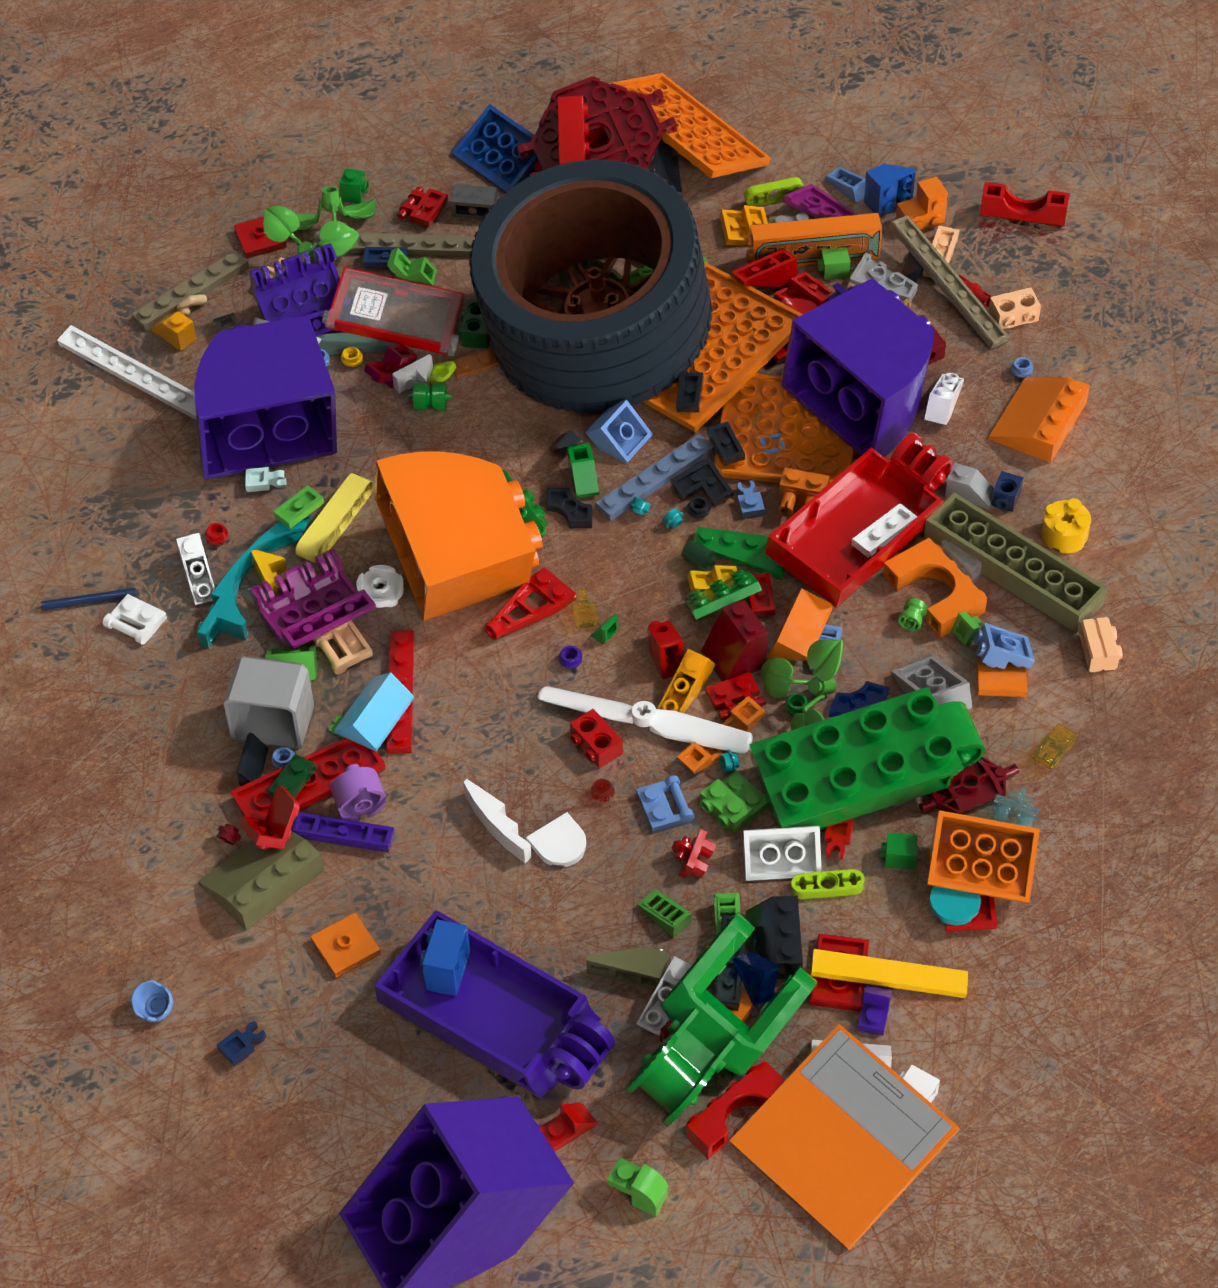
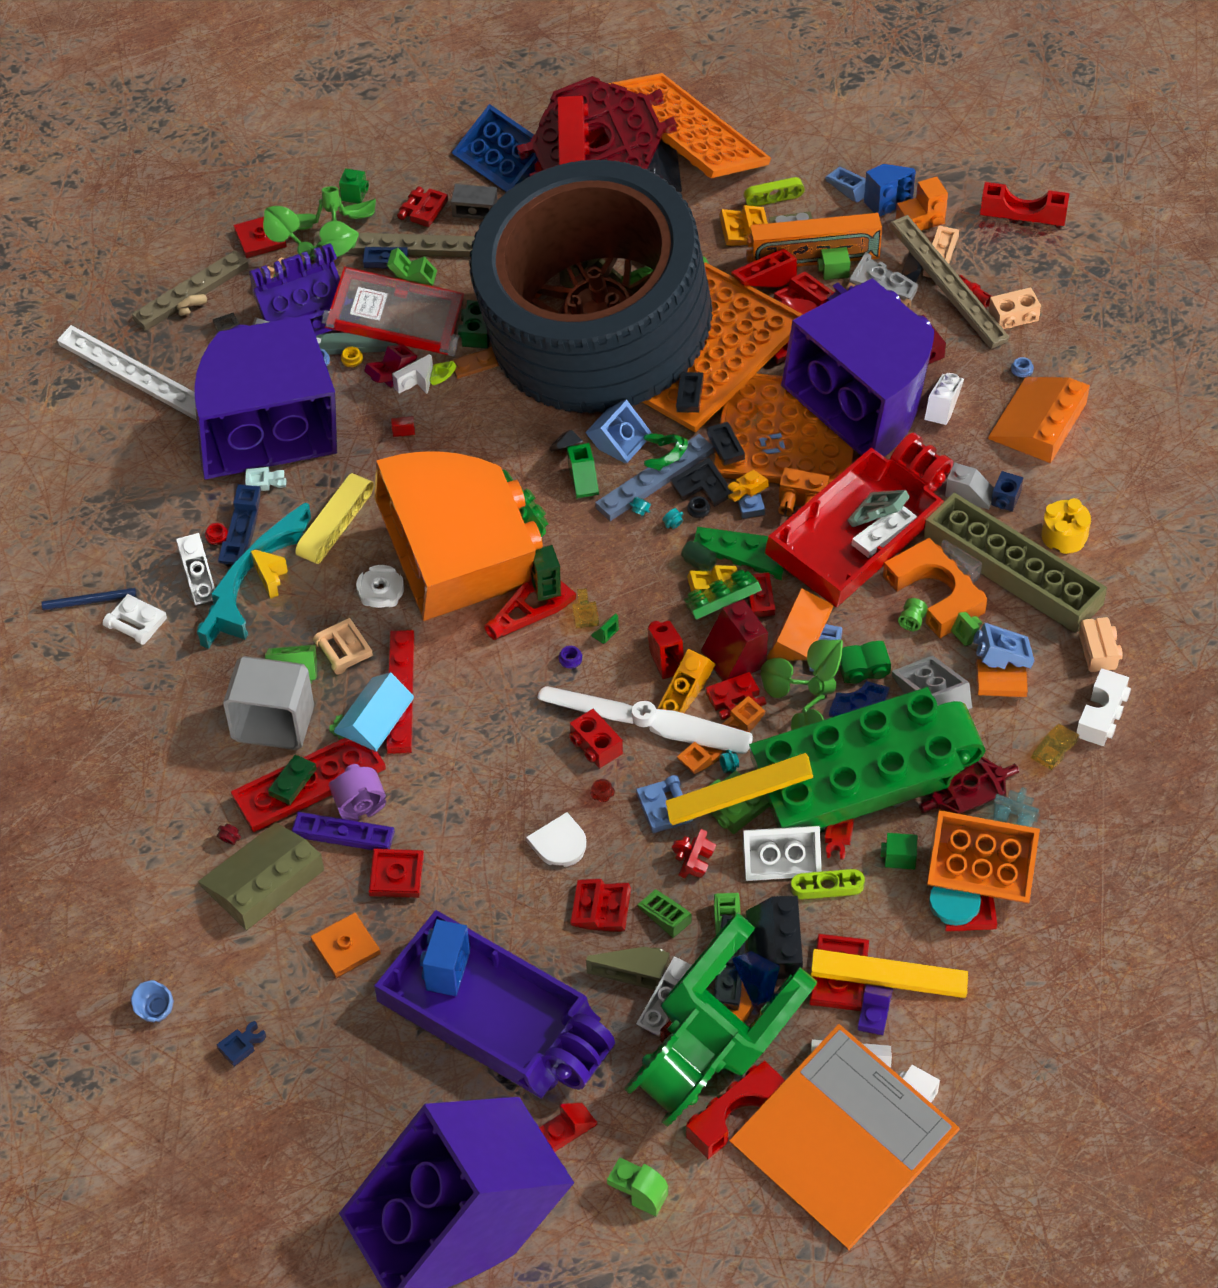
light orange slope [151,311,197,351] -> none
black slope [236,733,268,787] -> none
red bracket [240,785,299,850] -> none
magenta slope [249,549,376,649] -> none
medium blue plate [271,747,295,769] -> none
bright green plate [273,485,324,529] -> none
green wheel [408,382,453,411] -> none
white slope [464,779,531,863] -> none
black tile [546,488,592,528] -> none
magenta wing [783,184,858,219] -> none
green plate [785,693,809,716] -> none
none -> dark blue slope [218,484,261,565]
none -> red plate [369,849,424,898]
none -> red slope [391,416,415,437]
none -> dark green brick [530,545,561,601]
none -> red slope [571,879,631,932]
none -> green helmet [643,434,688,471]
none -> yellow tile [666,753,813,826]
none -> light orange plate [727,470,769,502]
none -> green brick [839,641,891,684]
none -> sand green wing [848,490,910,527]
none -> white arch [1076,668,1131,746]

